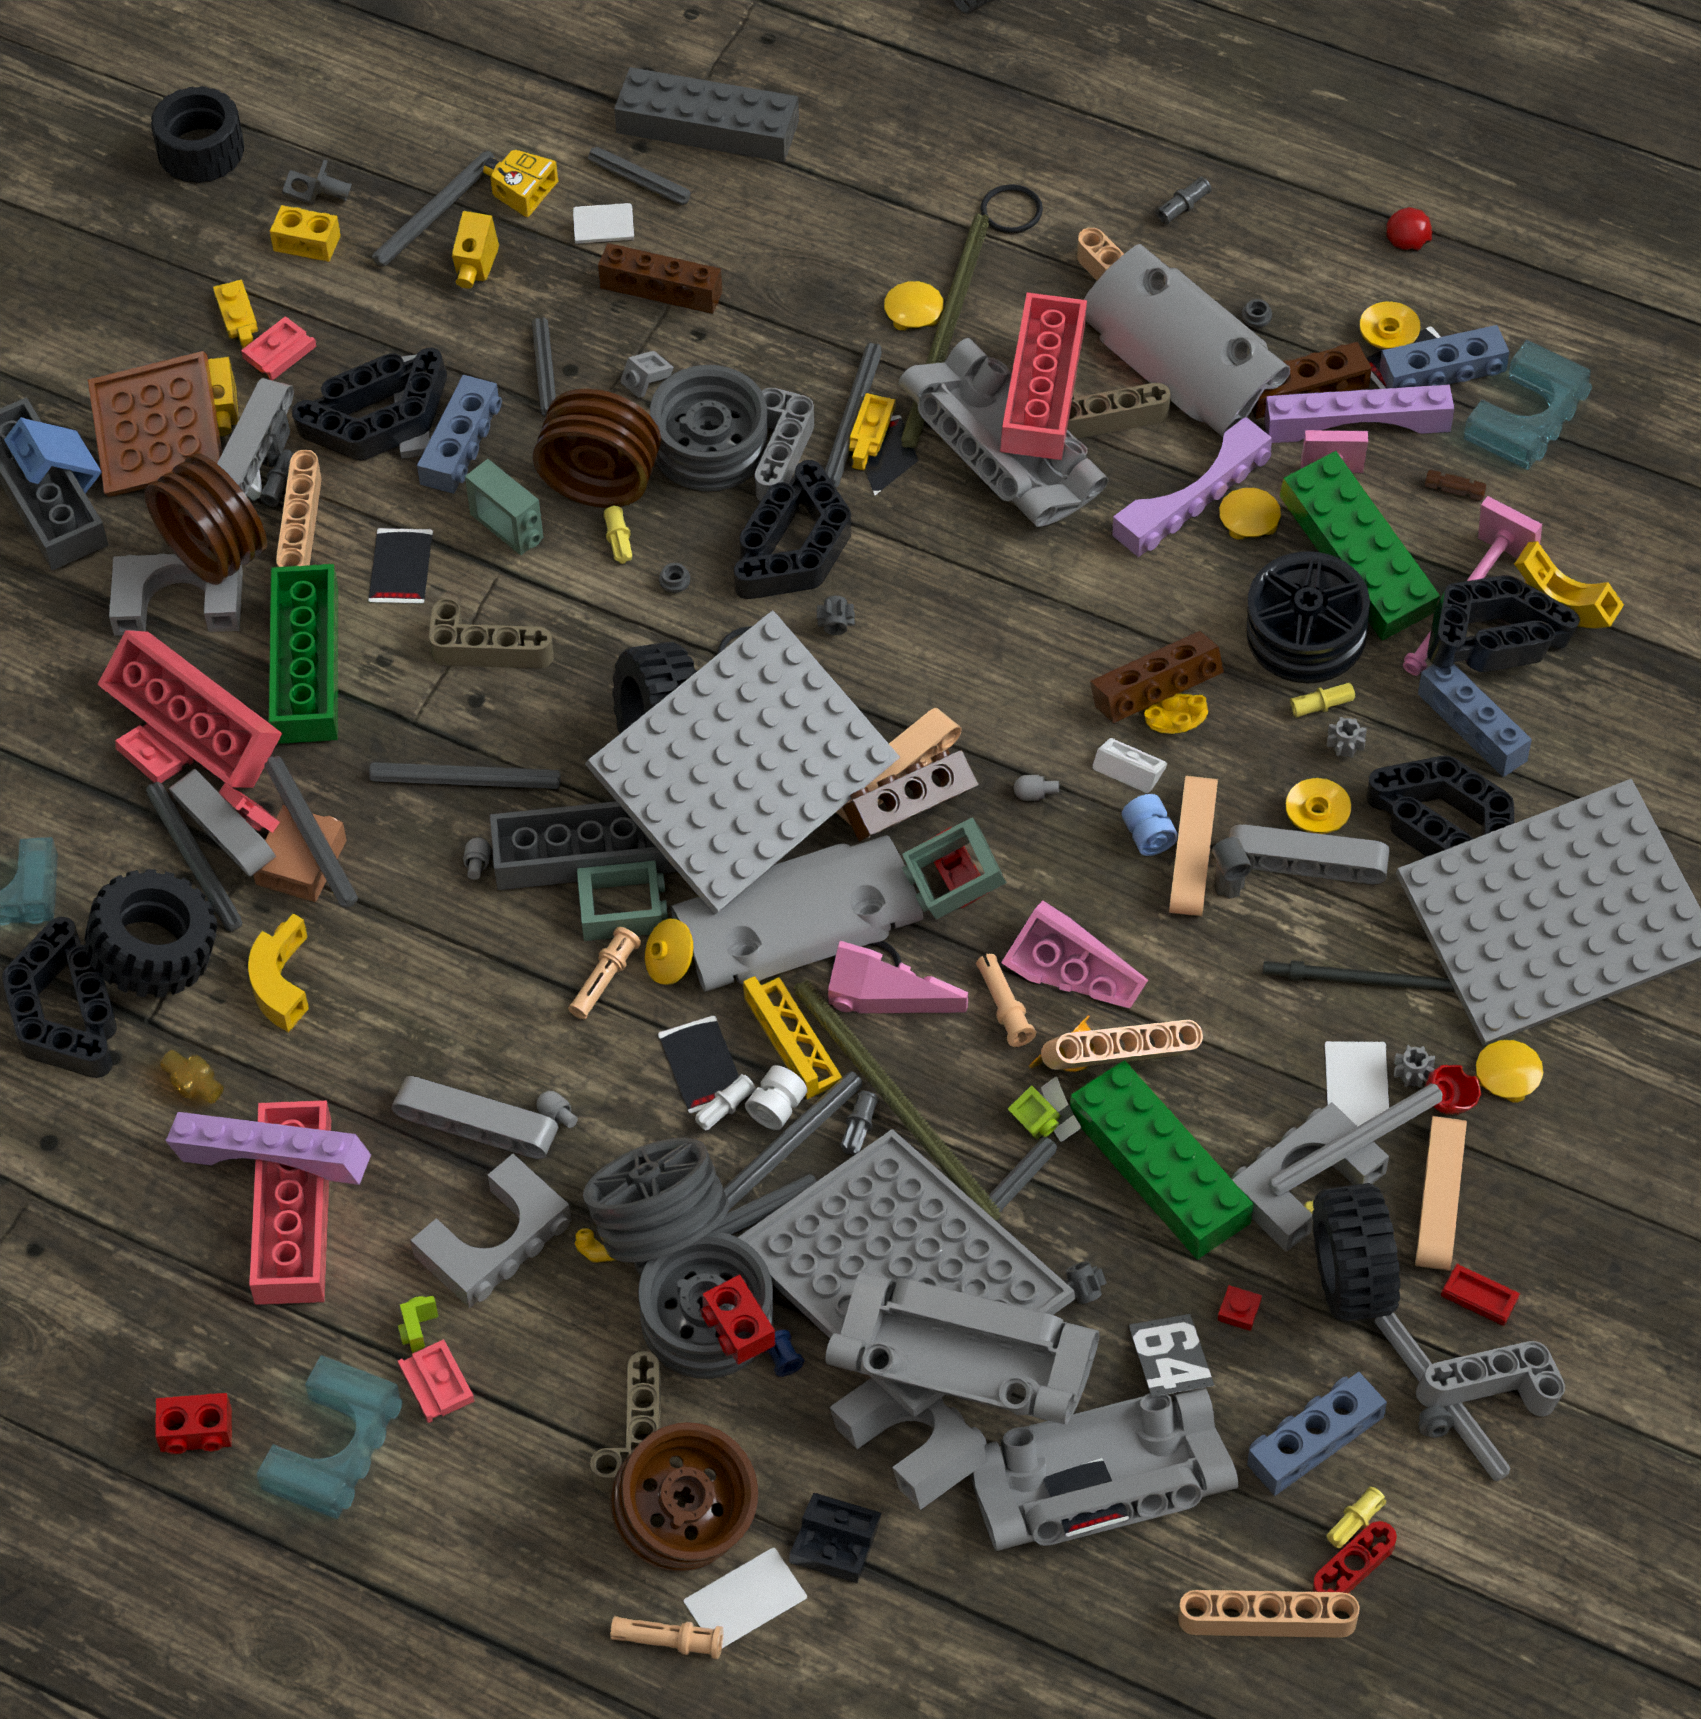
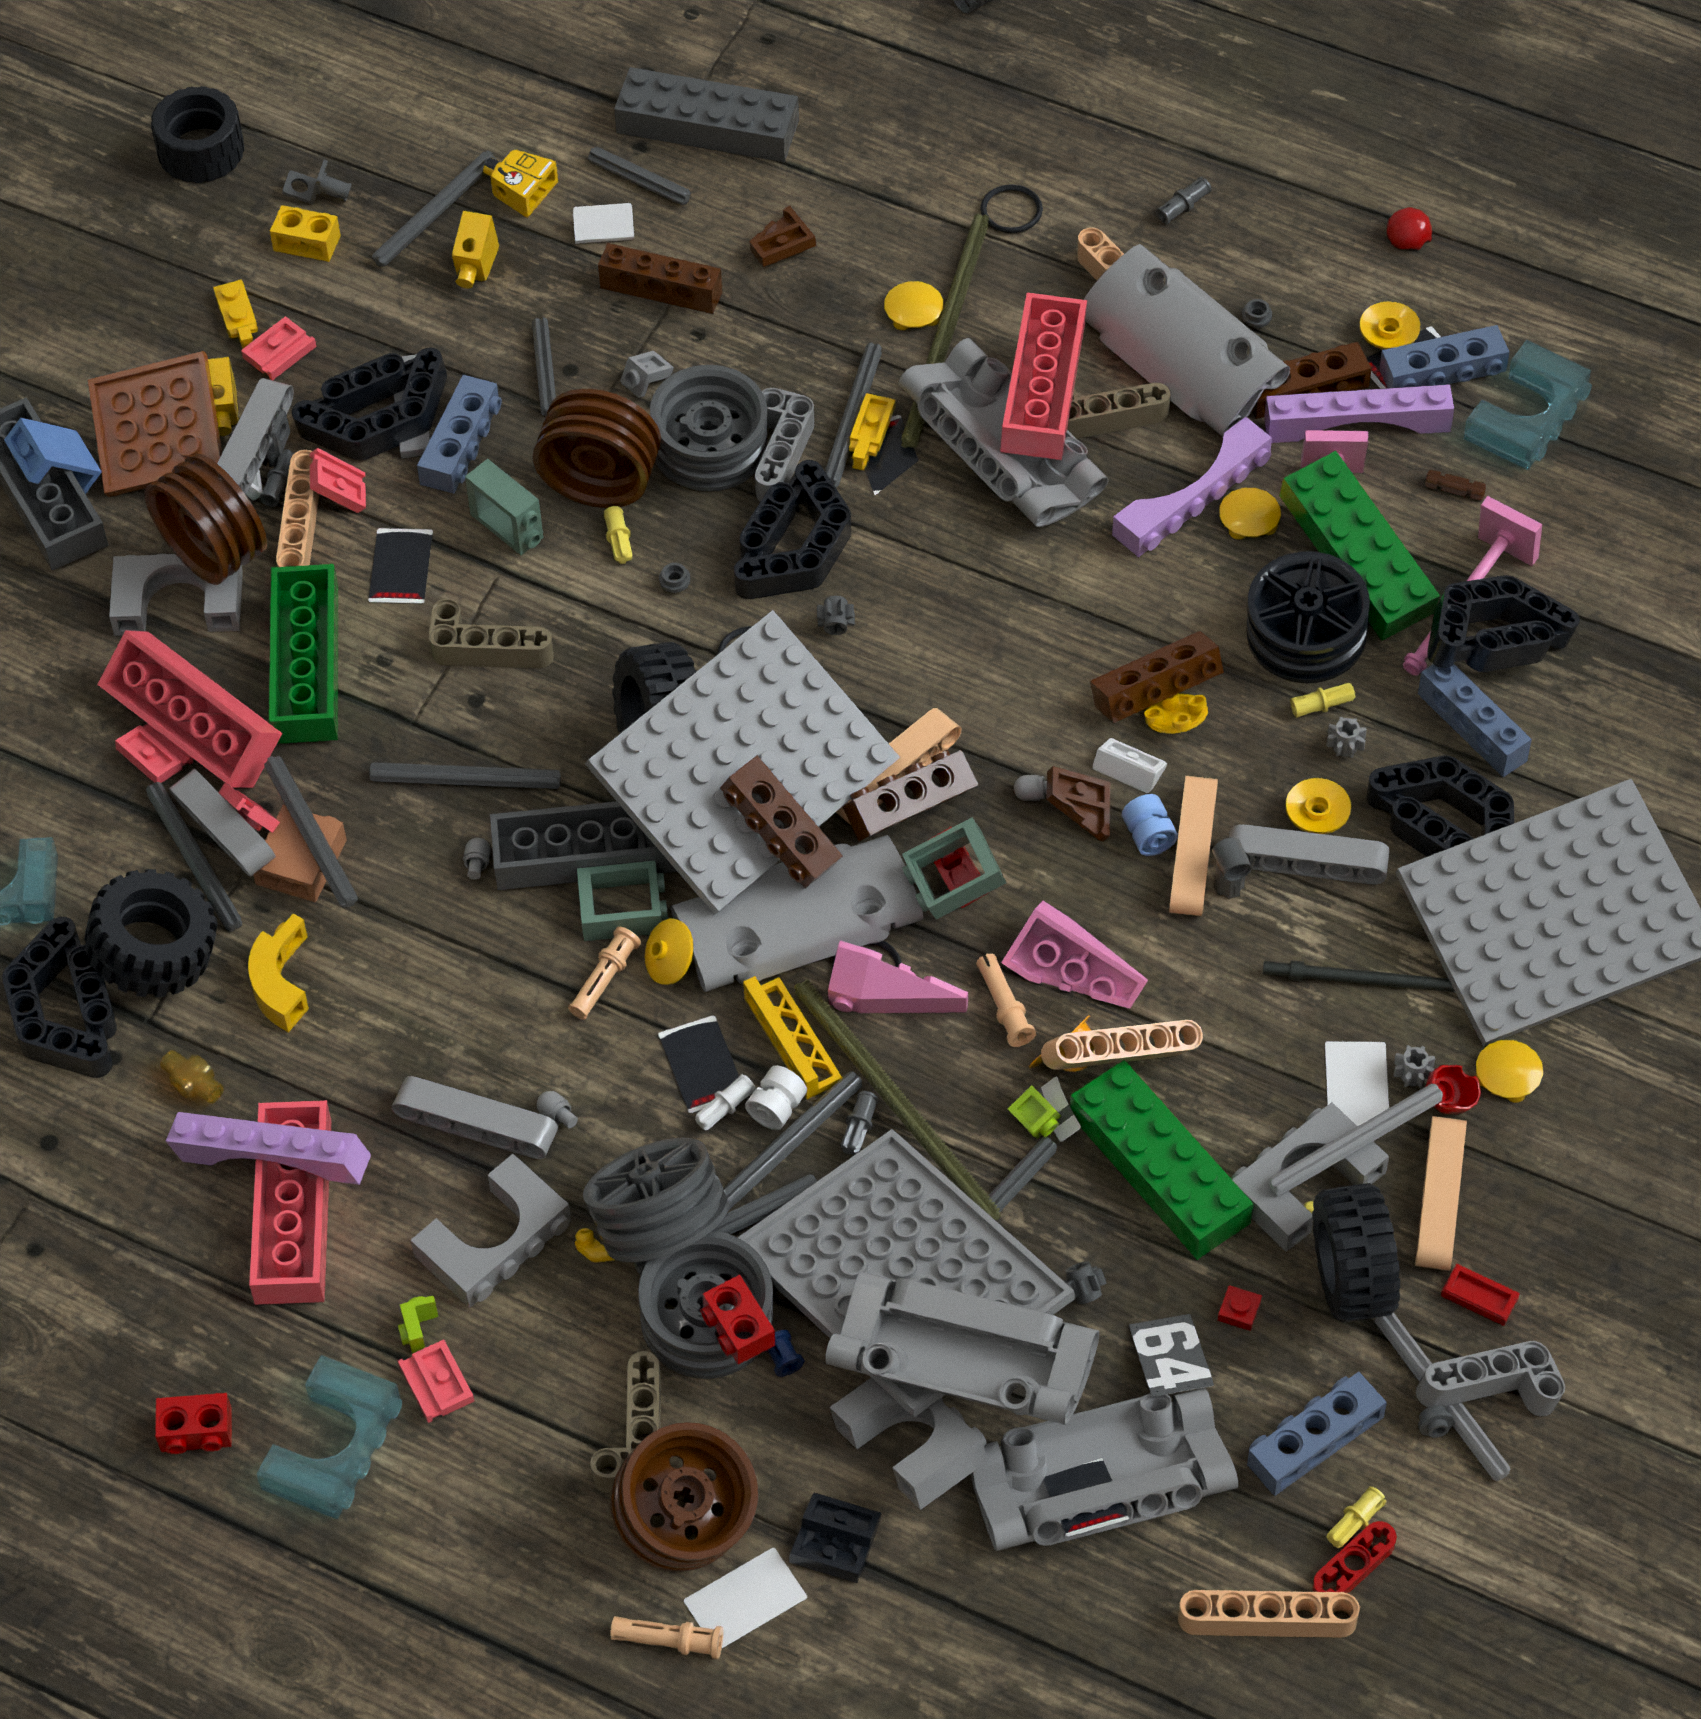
yellow arch [1514,541,1624,628] -> none
none -> coral plate [309,448,366,513]
none -> reddish brown brick [720,755,843,889]
none -> reddish brown wing [749,206,816,267]
none -> reddish brown wing [1046,766,1110,842]

